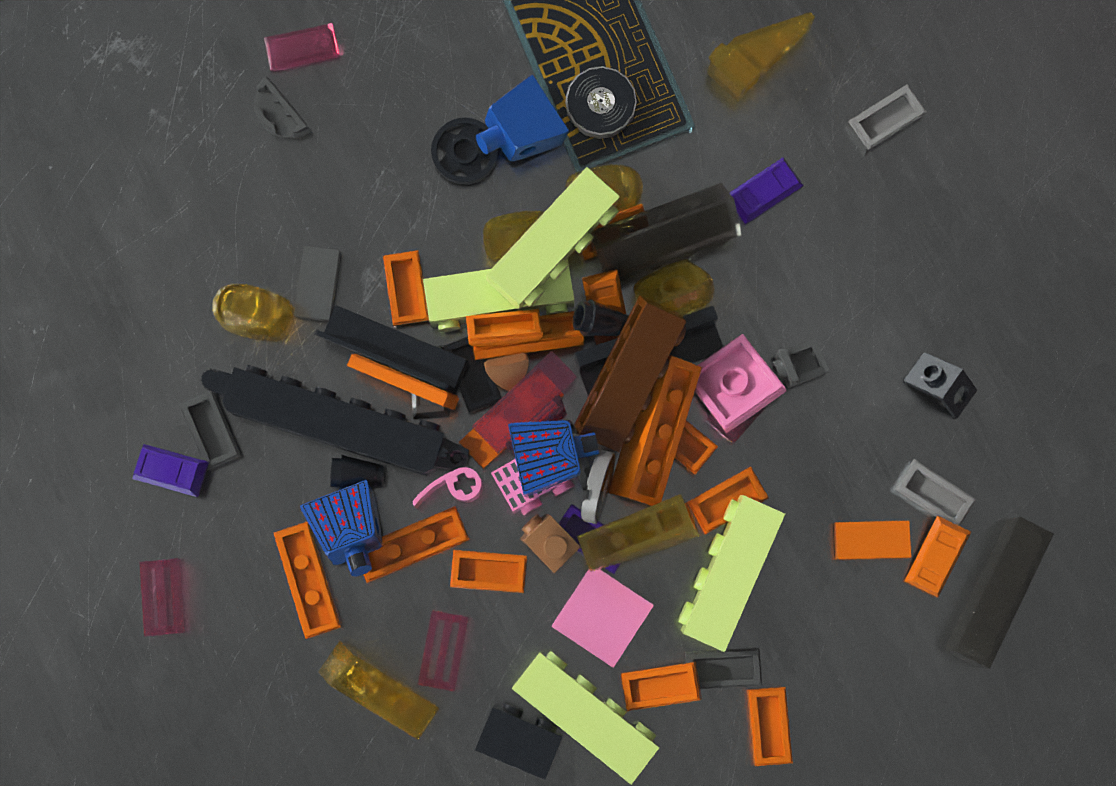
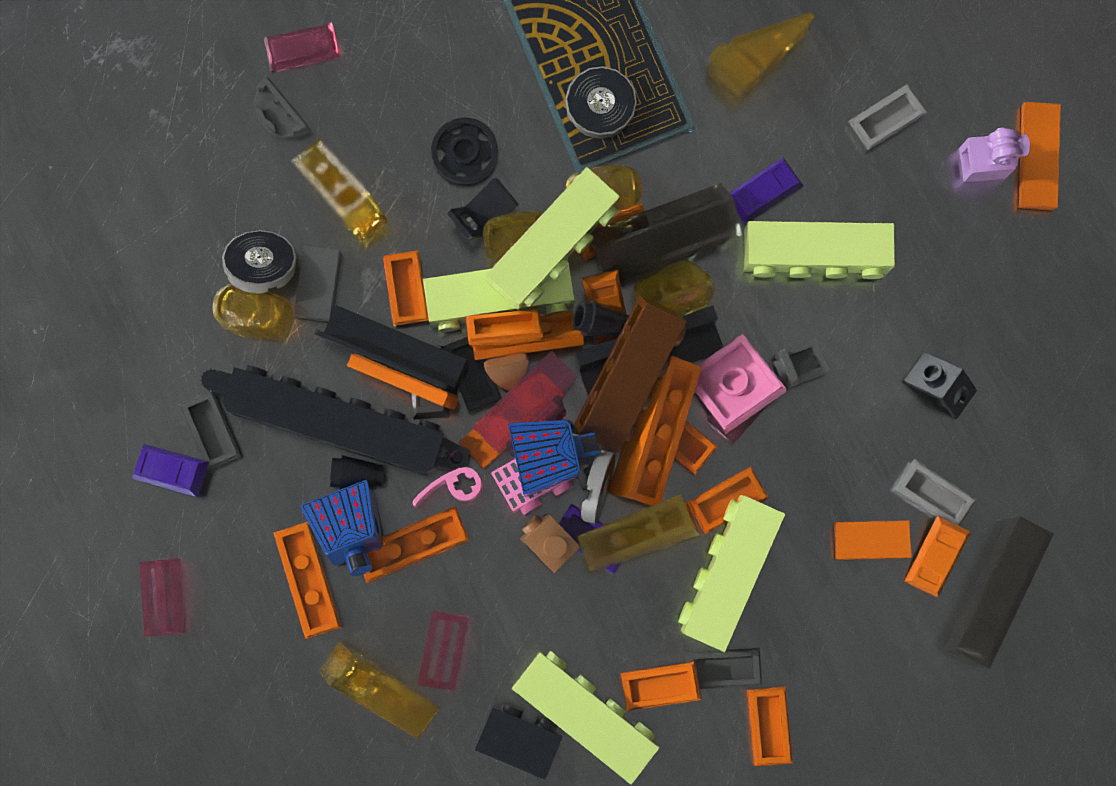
orange tile [450,550,527,593] -> none
blue torso [476,75,569,162] -> none
bright pink tile [551,564,654,668] -> none
none -> tile [222,230,296,293]
none -> clear yellow slope [291,139,389,243]
none -> black bracket [447,178,519,240]
none -> yellowish green brick [744,221,895,279]
none -> lavender brick [959,128,1030,182]
none -> orange tile [1018,102,1061,211]

